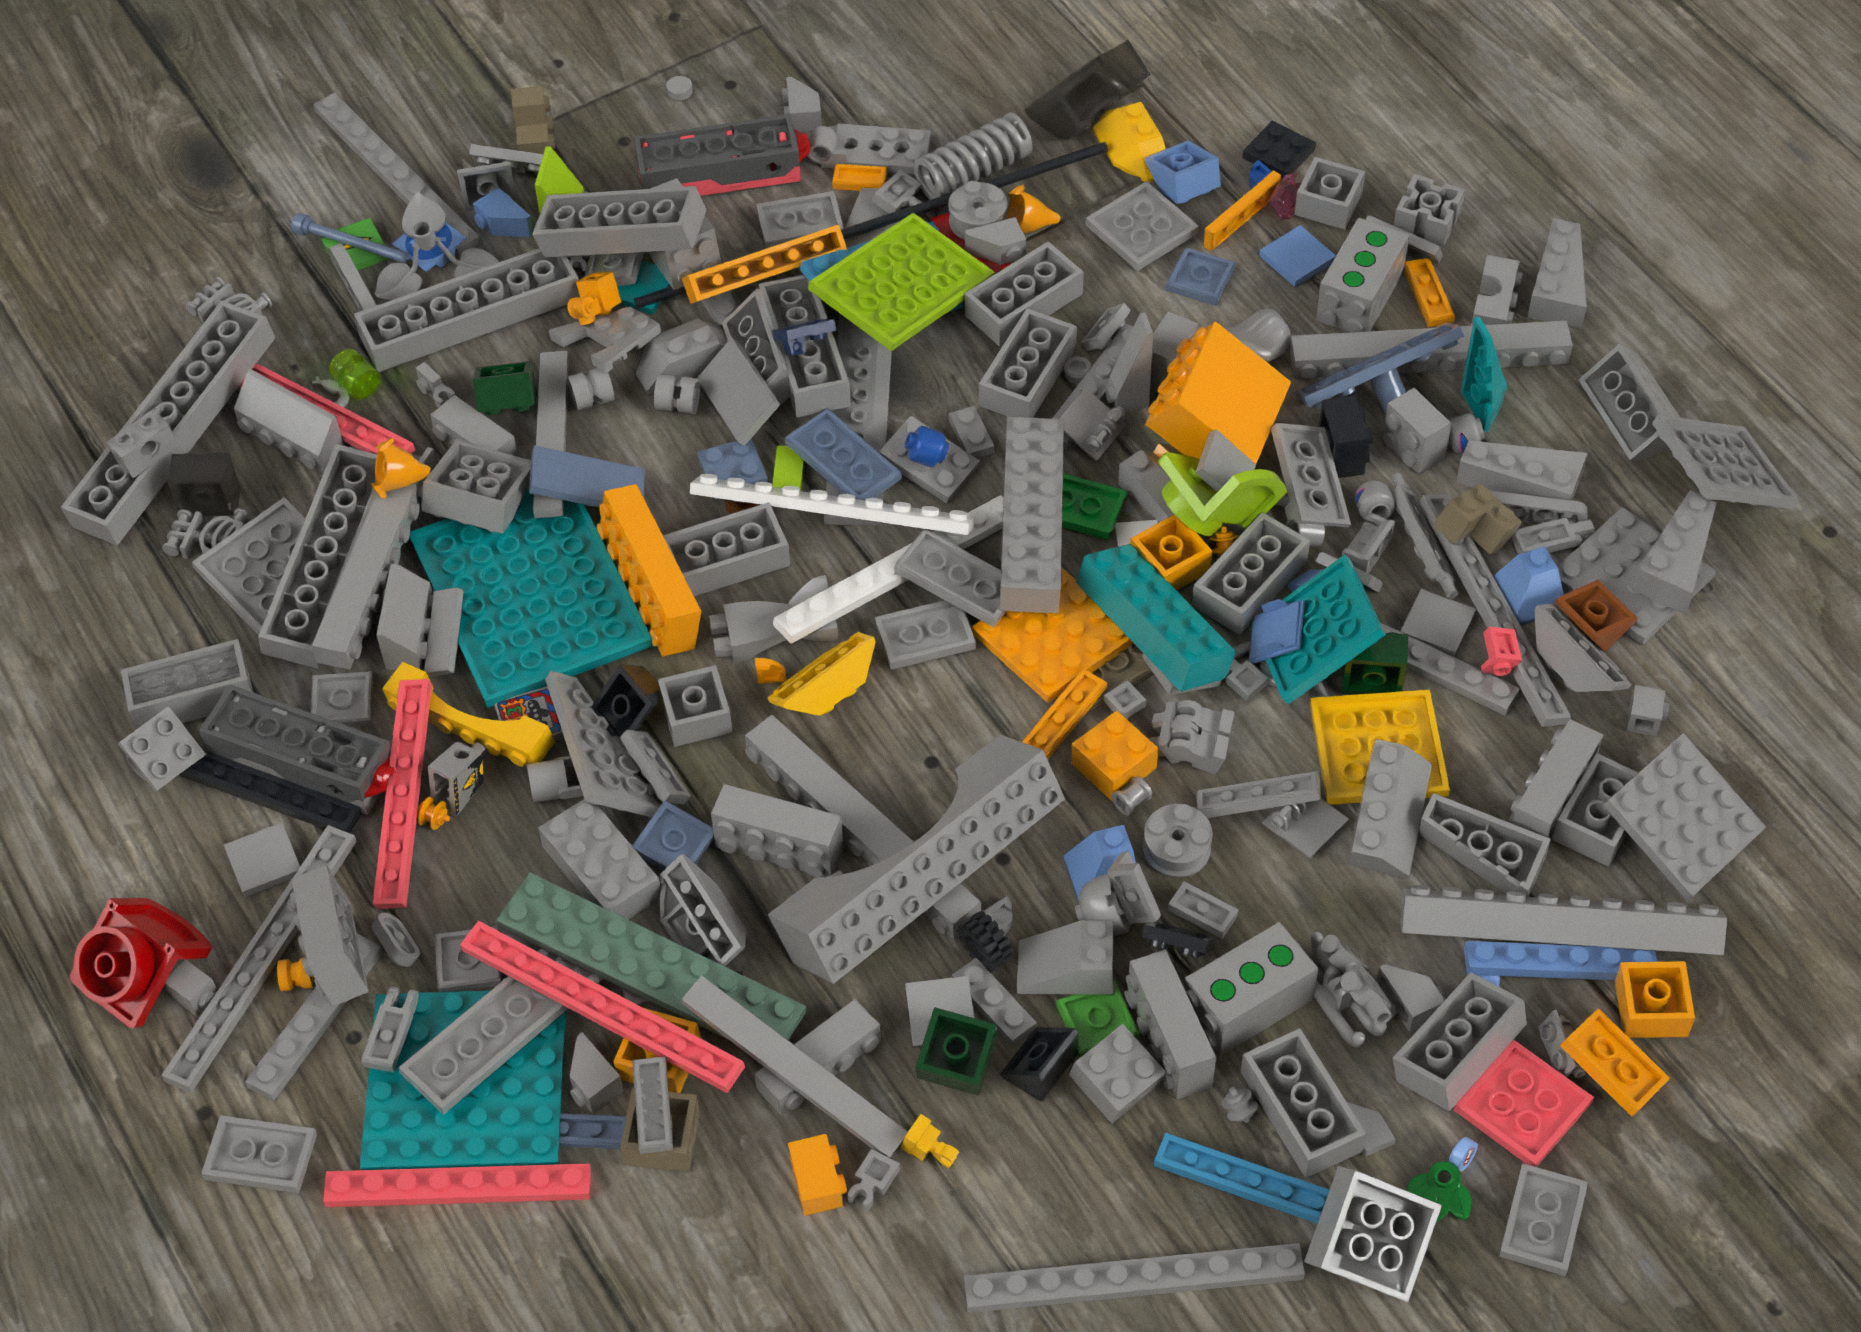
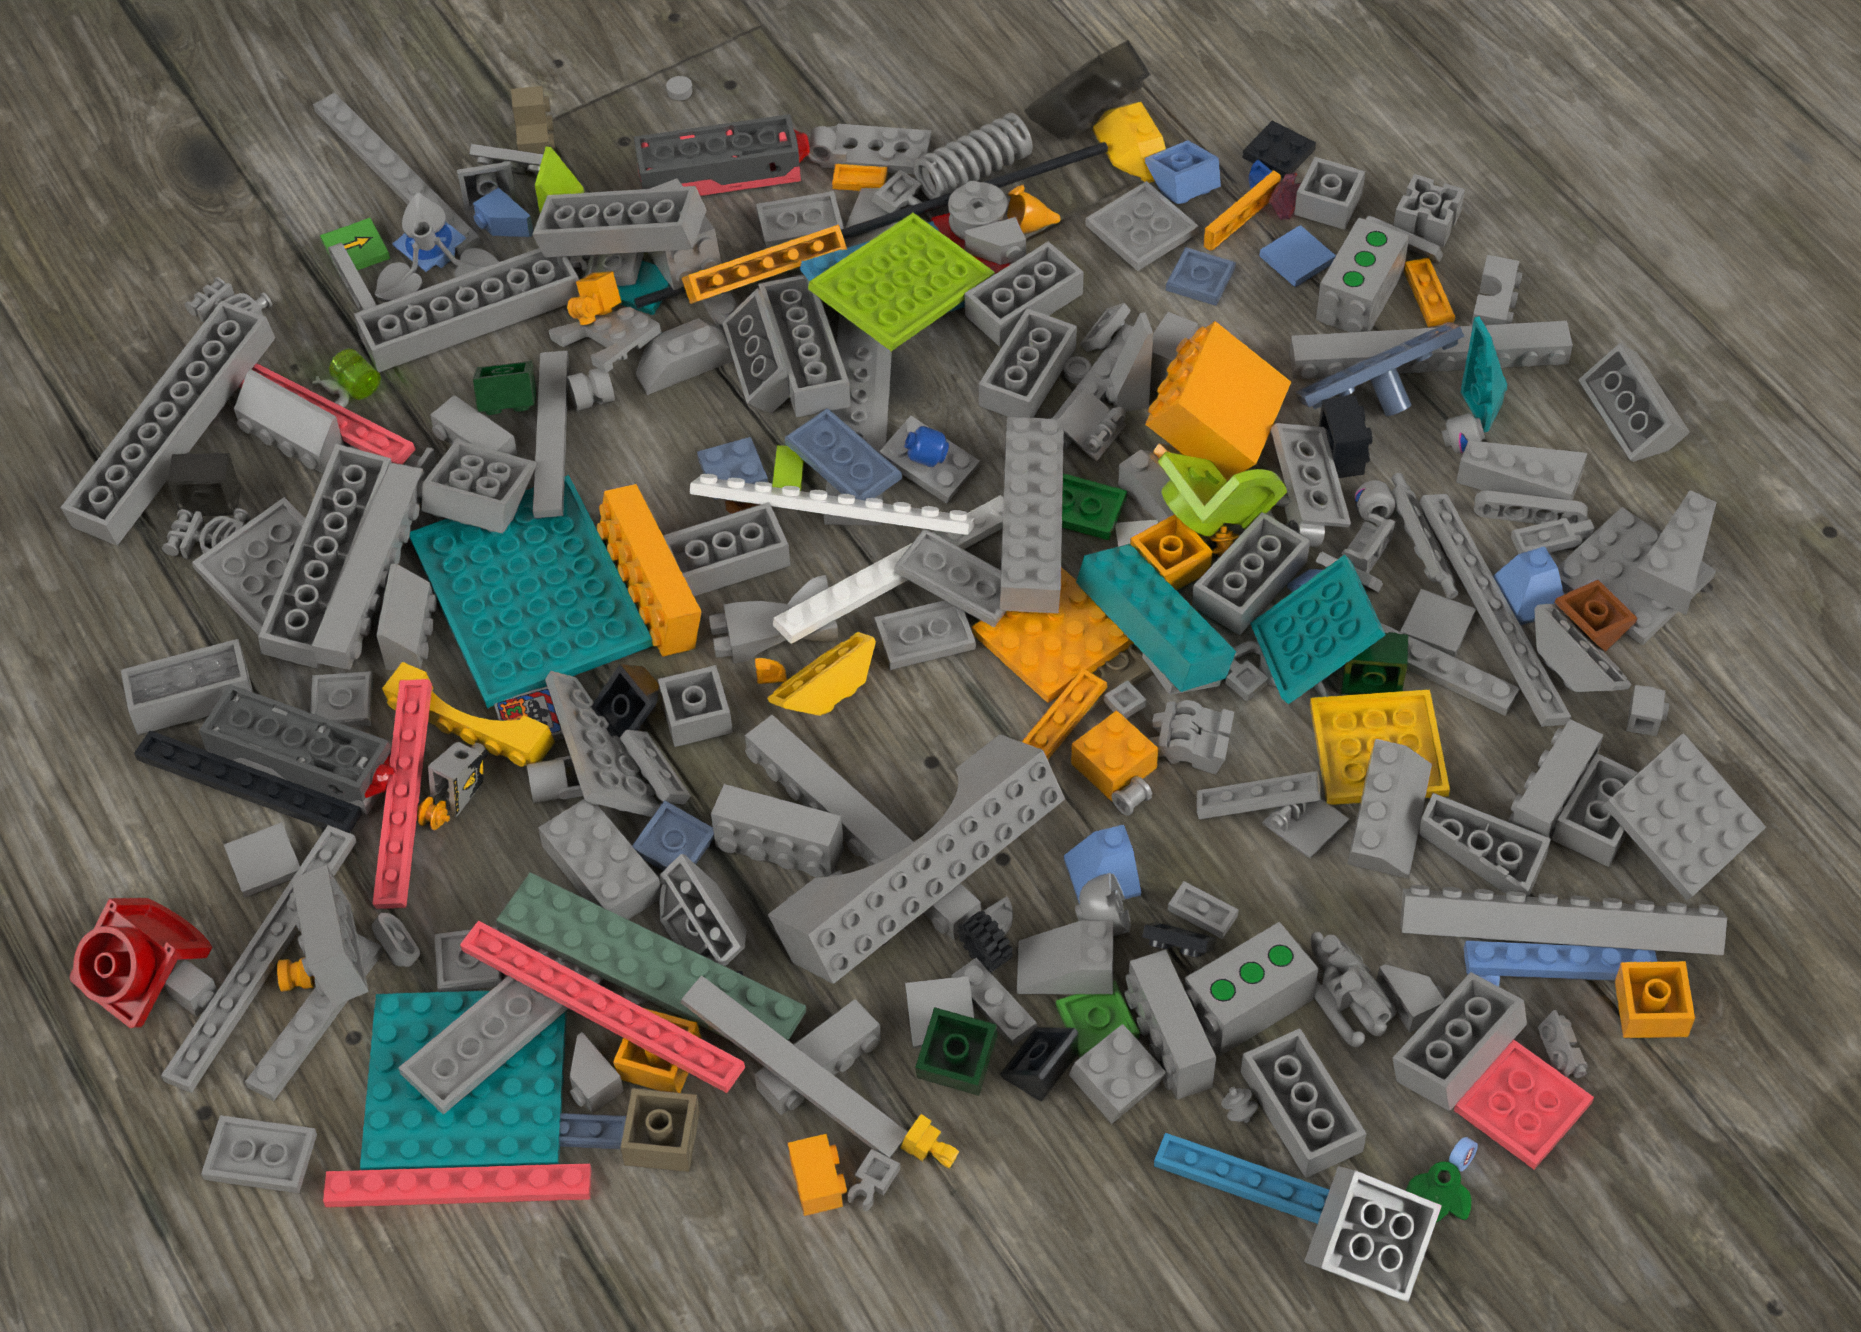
light grey brick [106,409,179,478] -> none
light grey plate [117,706,206,792] -> none
sand blue piece [291,213,409,263] -> none
light grey hinge [361,986,419,1072] -> none
light orange hat [371,438,431,499] -> none
light grey plate [416,362,455,408] -> none
light grey tile [424,587,464,677] -> none
sand blue tile [529,445,645,507] -> none
light grey plate [632,1056,673,1154] -> none
light grey wheel [654,374,700,414] -> none
light grey tile [697,337,780,446] -> none
dark blue hinge [773,319,836,356] -> none
light grey slope [782,77,822,132] -> none
light grey plate [948,406,994,458] -> none
light grey plate [964,1243,1305,1313] -> none
light grey panel [1107,851,1161,924] -> none
light grey wheel [1143,804,1213,878] -> none
light grey tile [1195,429,1256,492] -> none
light grey piece [1223,309,1291,362] -> none
medium blue piece [1249,599,1305,664] -> none
light grey tile [1347,1102,1395,1157] -> none
light grey brick [1382,388,1451,474] -> none
dark tan brick [1433,483,1522,555] -> none
coral bracket [1481,626,1522,676] -> none
light grey plate [1499,1163,1588,1276] -> none
light grey wedge [1527,218,1587,329] -> none
light orange plate [1560,1008,1670,1117] -> none
light grey plate [1652,415,1799,509] -> none

